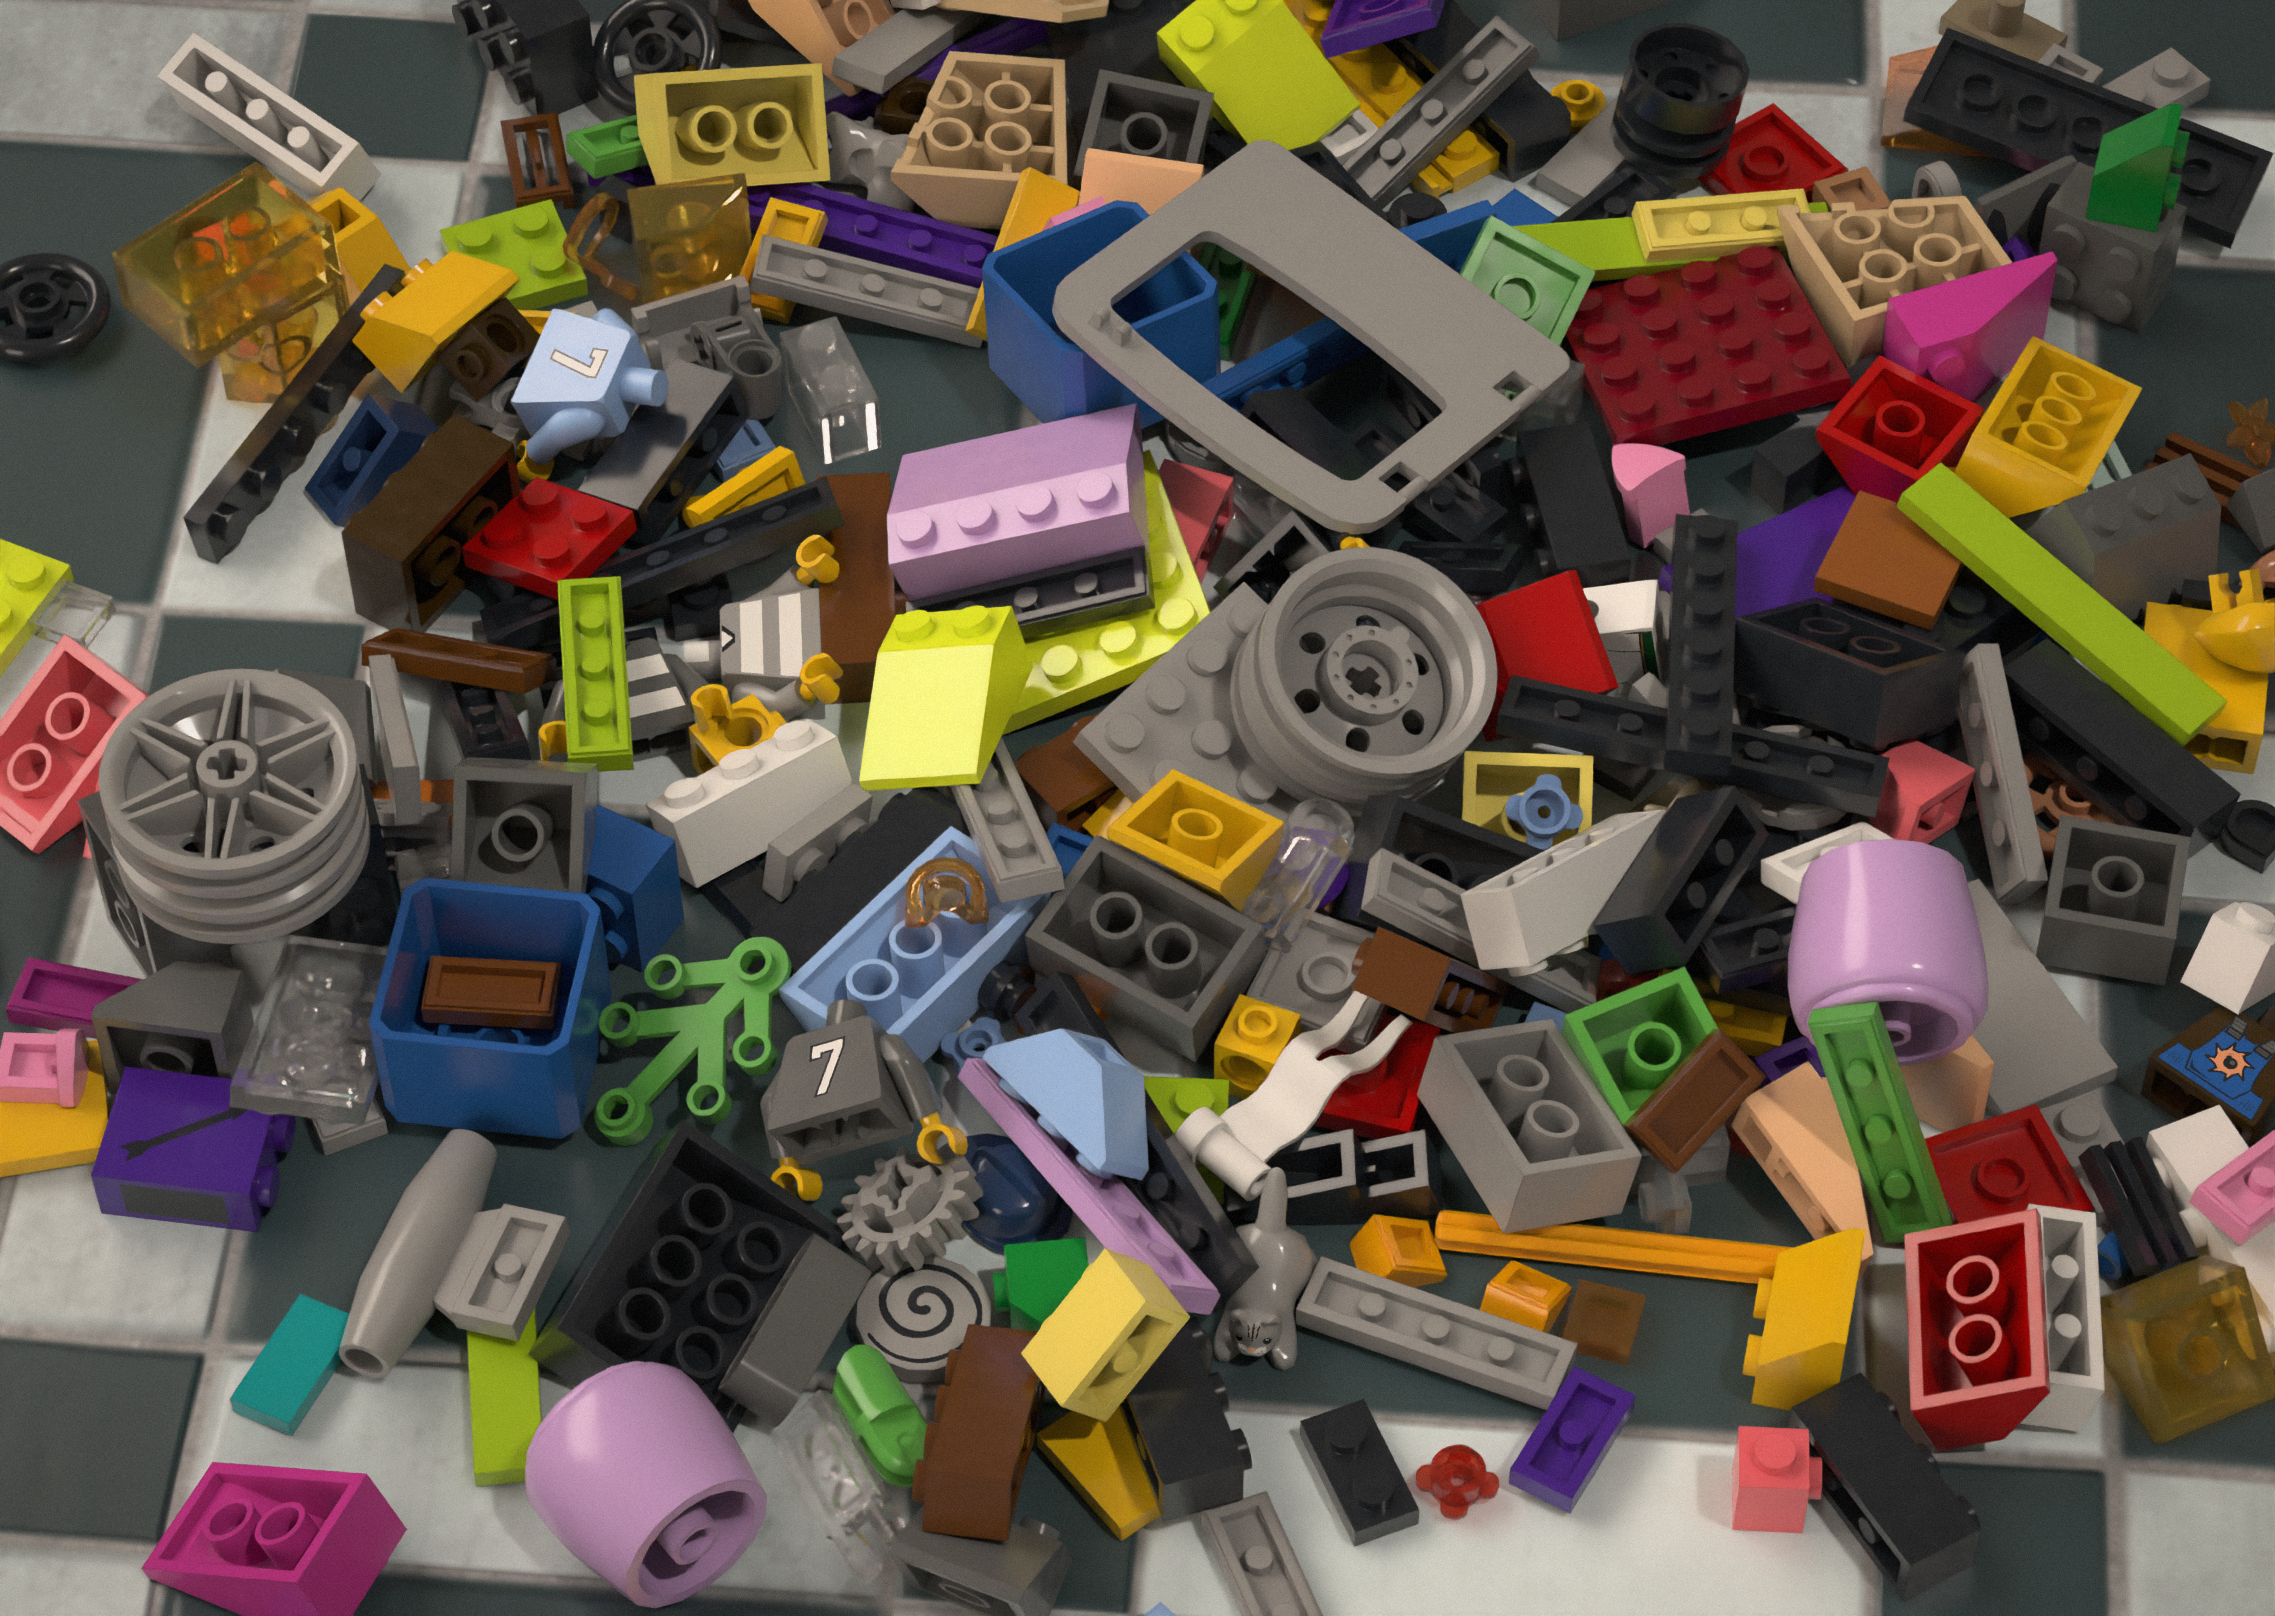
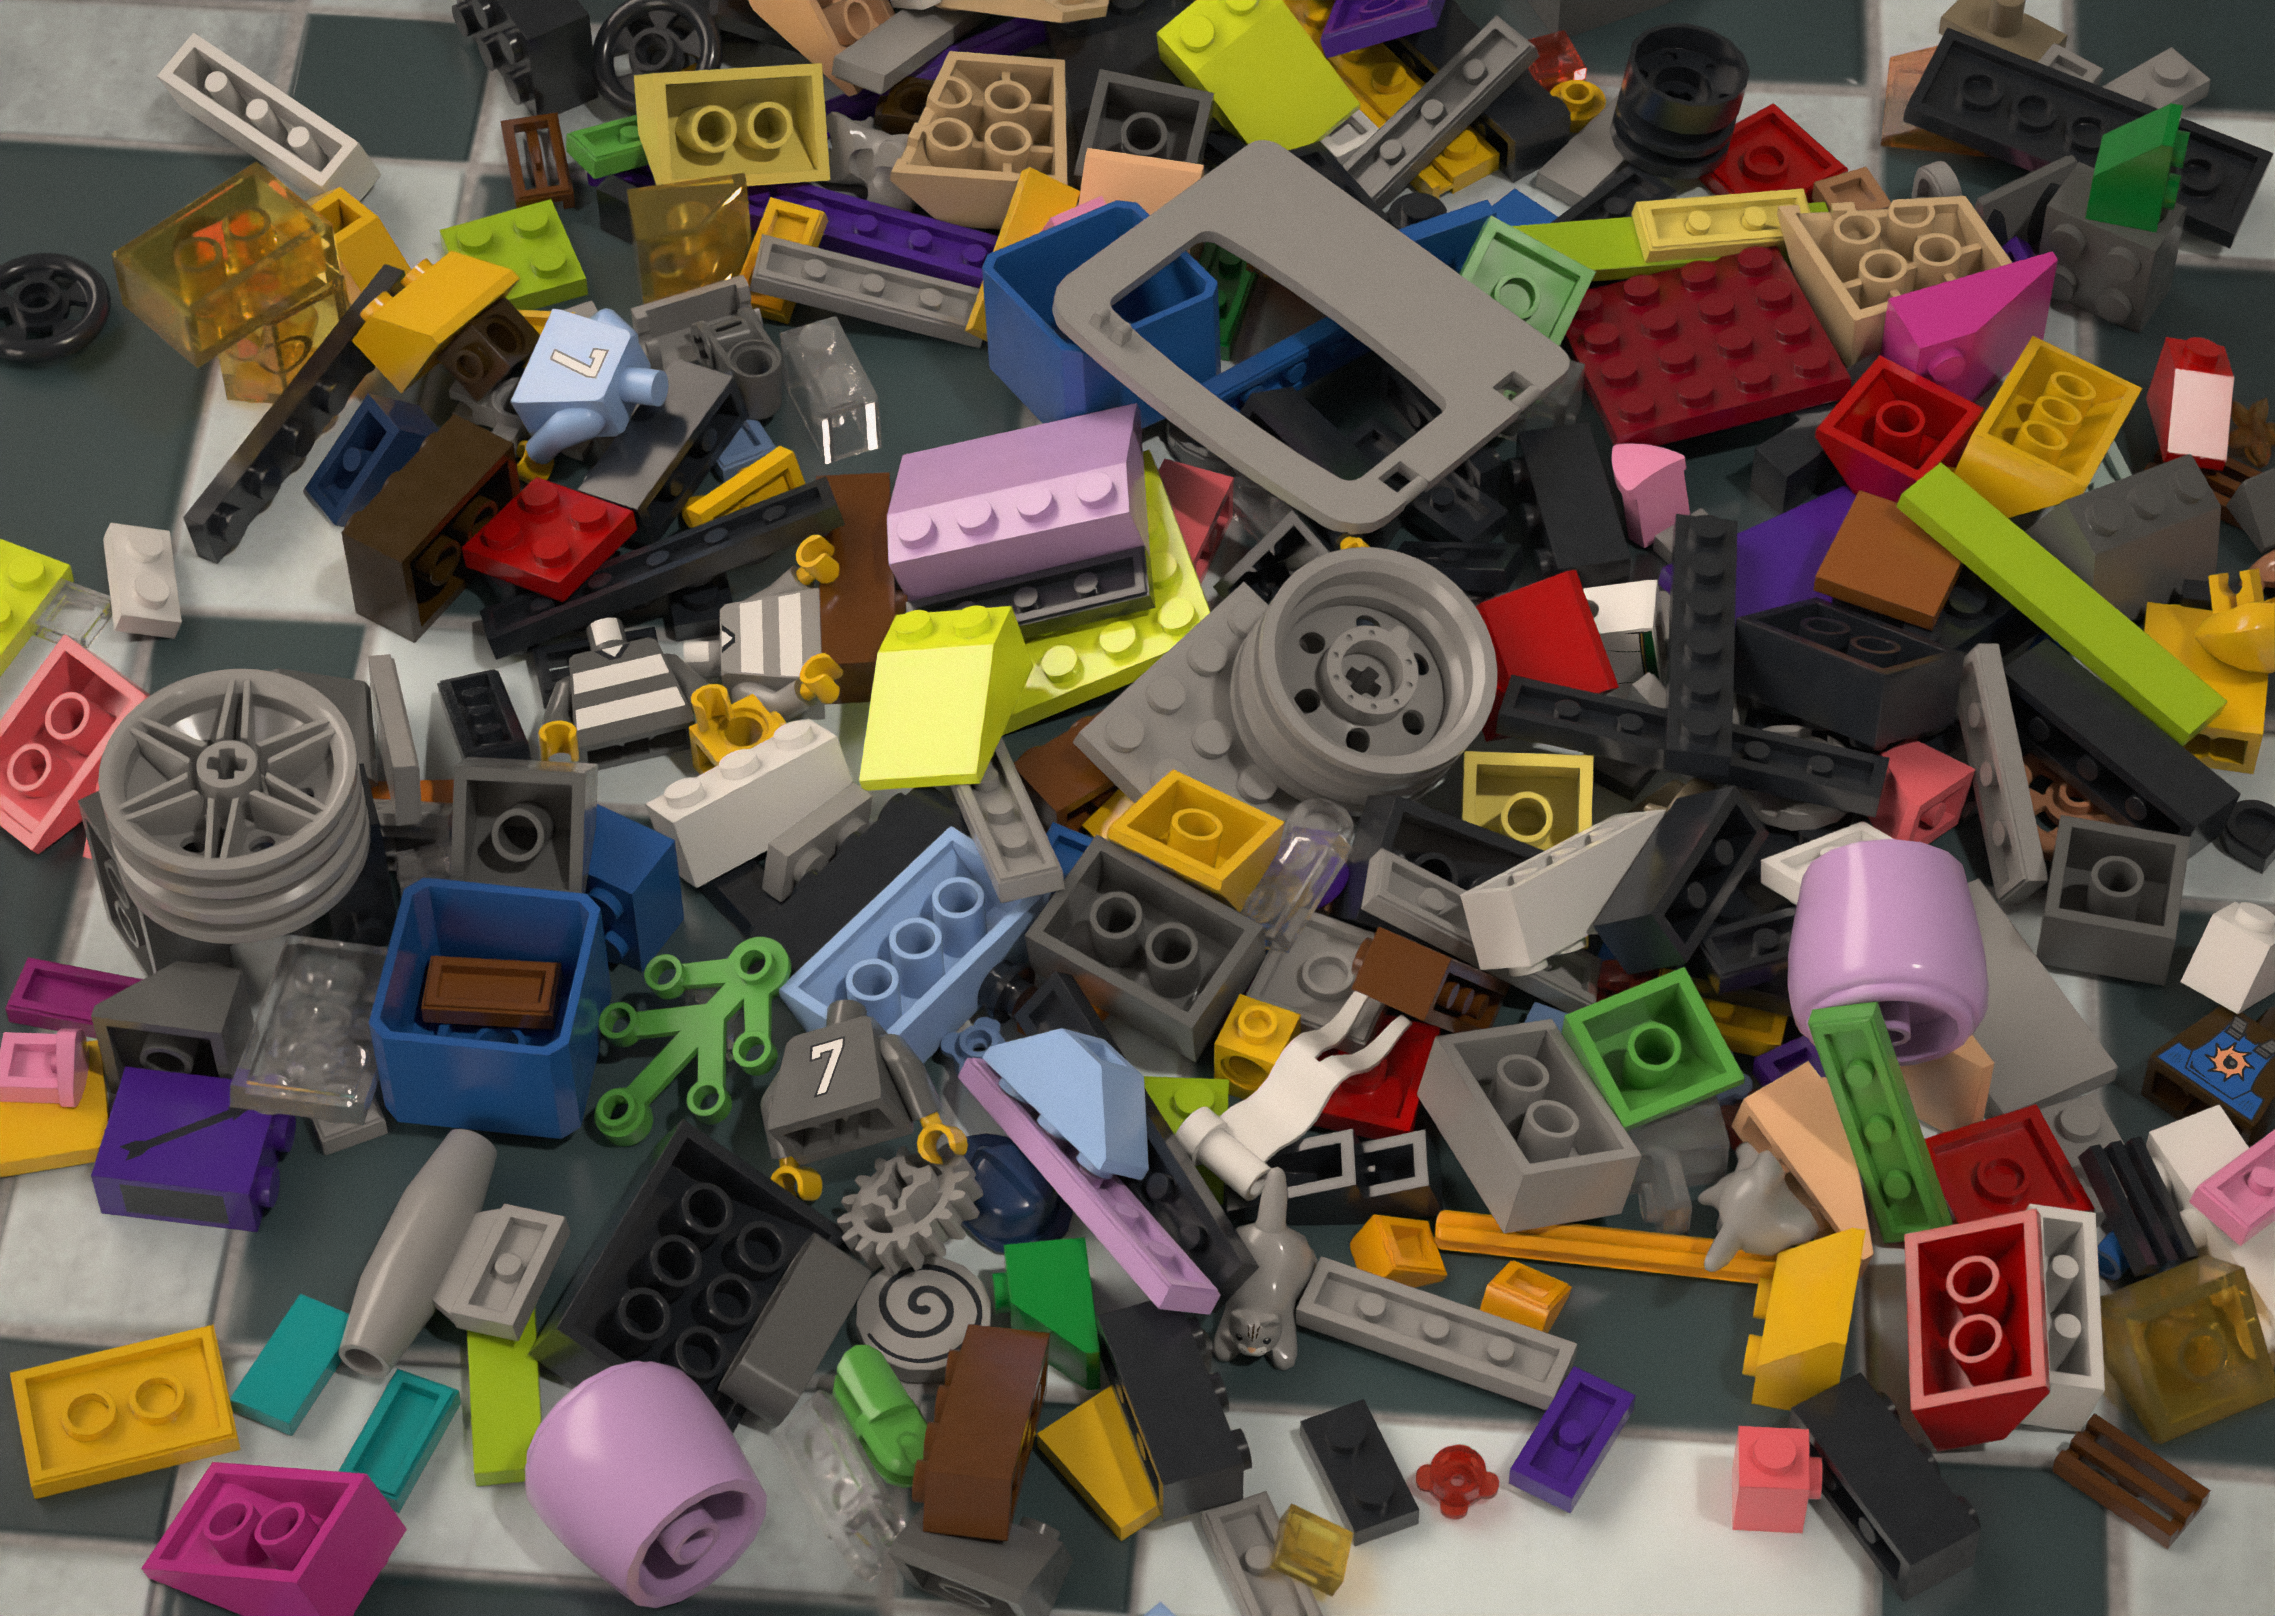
reddish brown tile [361,628,556,694] -> none
lime tile [558,576,634,772] -> none
clear orange piece [562,192,640,301] -> none
clear orange piece [905,857,989,928] -> none
light yellow brick [1021,1248,1190,1422] -> none
medium blue plate [1505,774,1583,851] -> none
clear orange tile [1563,1279,1646,1365] -> none
reddish brown tile [1622,1029,1767,1174] -> none
none -> yellow tile [10,1324,241,1499]
none -> white plate [103,523,182,639]
none -> teal tile [339,1368,461,1513]
none -> clear yellow tile [1270,1503,1353,1597]
none -> clear red plate [1528,30,1586,93]
none -> light grey animal [1698,1142,1819,1272]
none -> reddish brown tile [2052,1413,2211,1549]
none -> slope [2146,337,2234,471]

